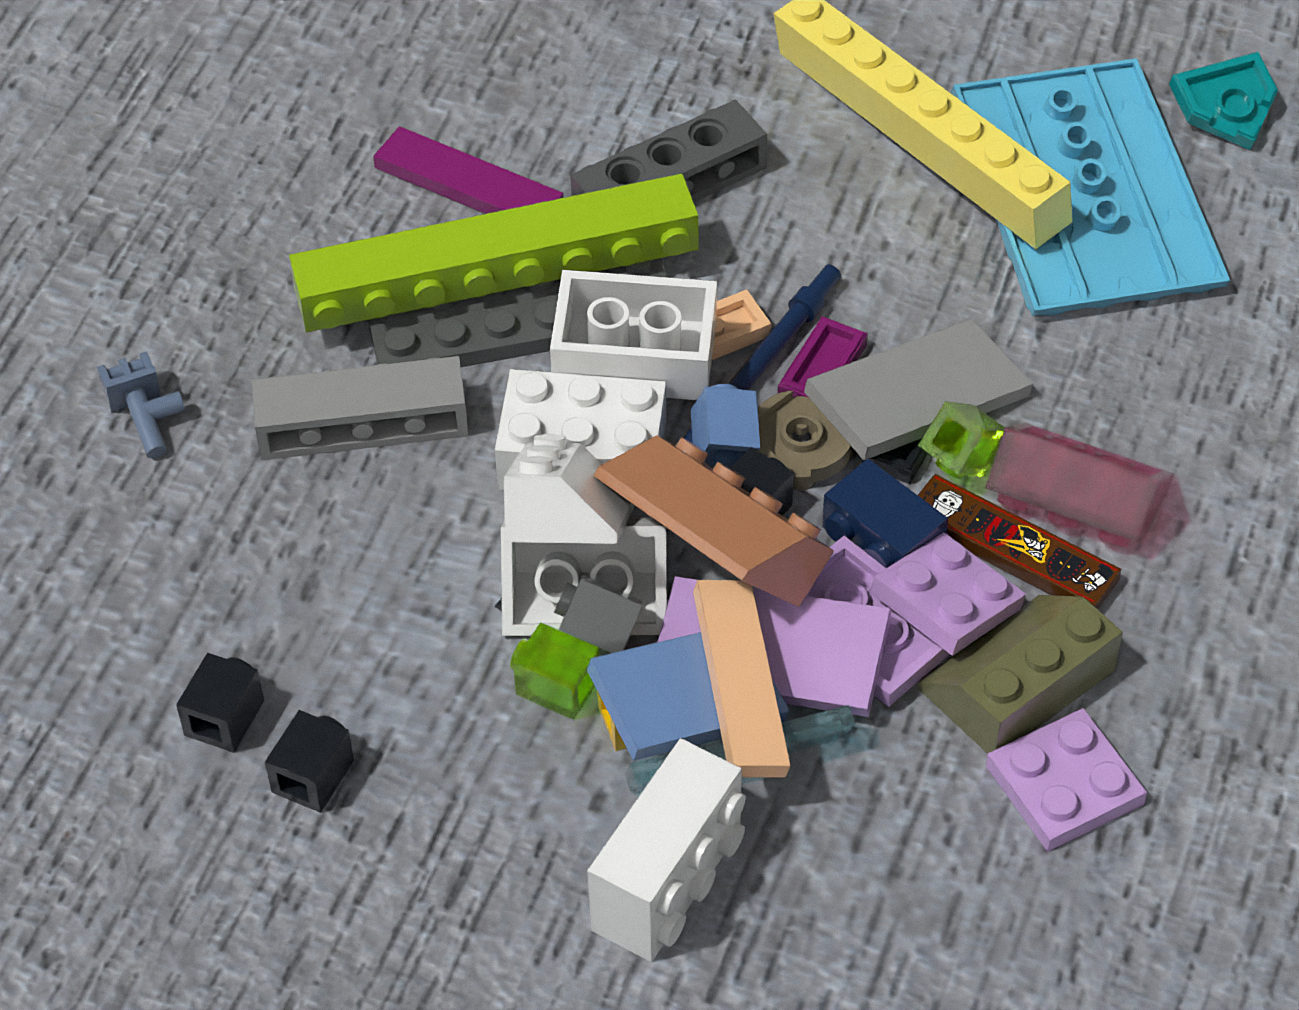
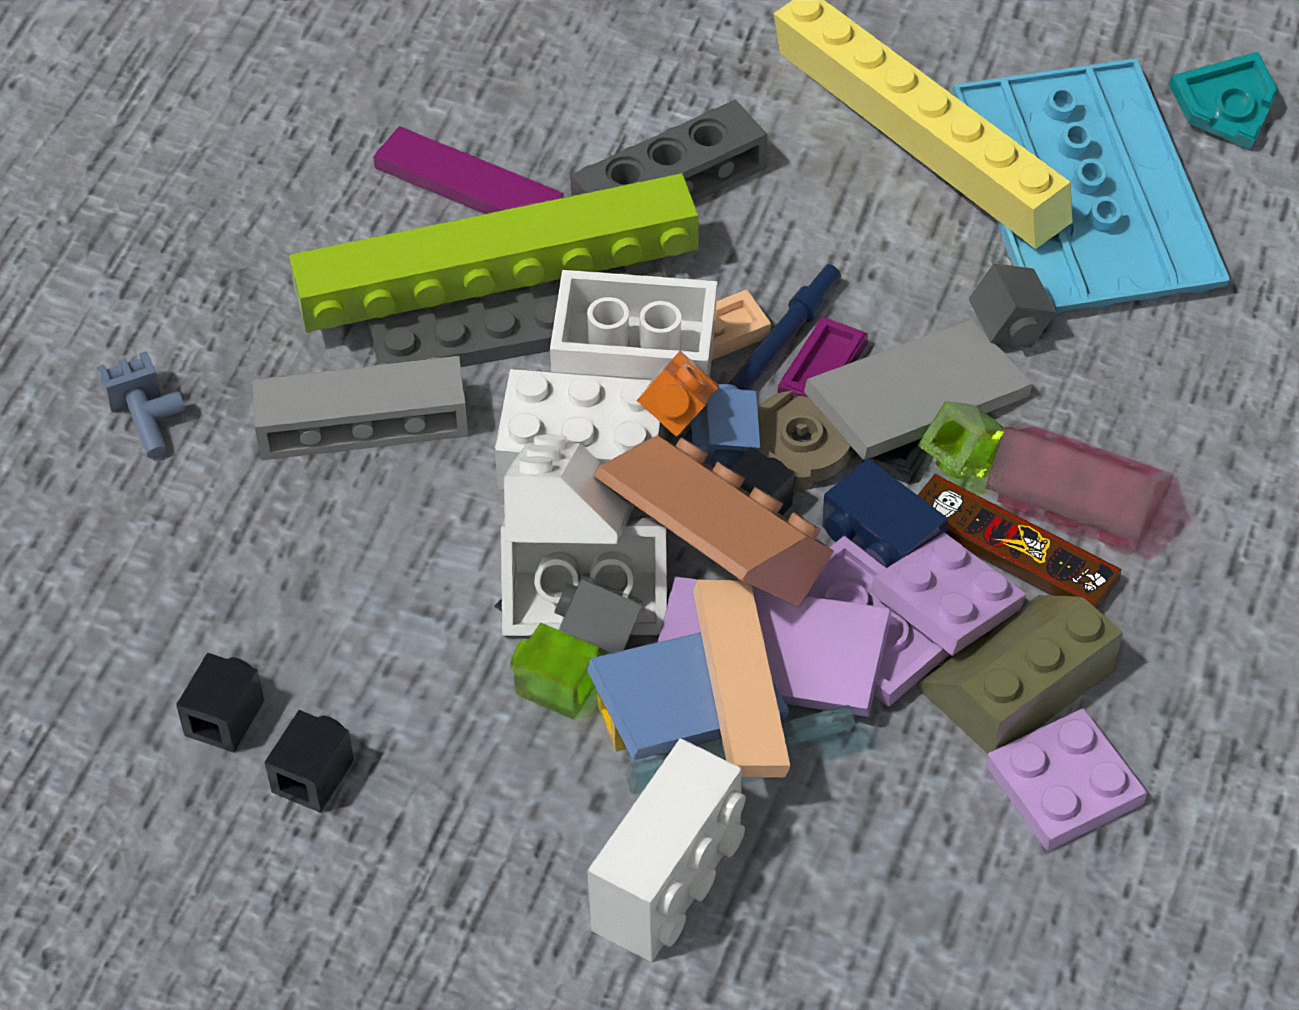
none -> orange brick [636,351,719,437]
none -> dark grey brick [969,263,1057,347]

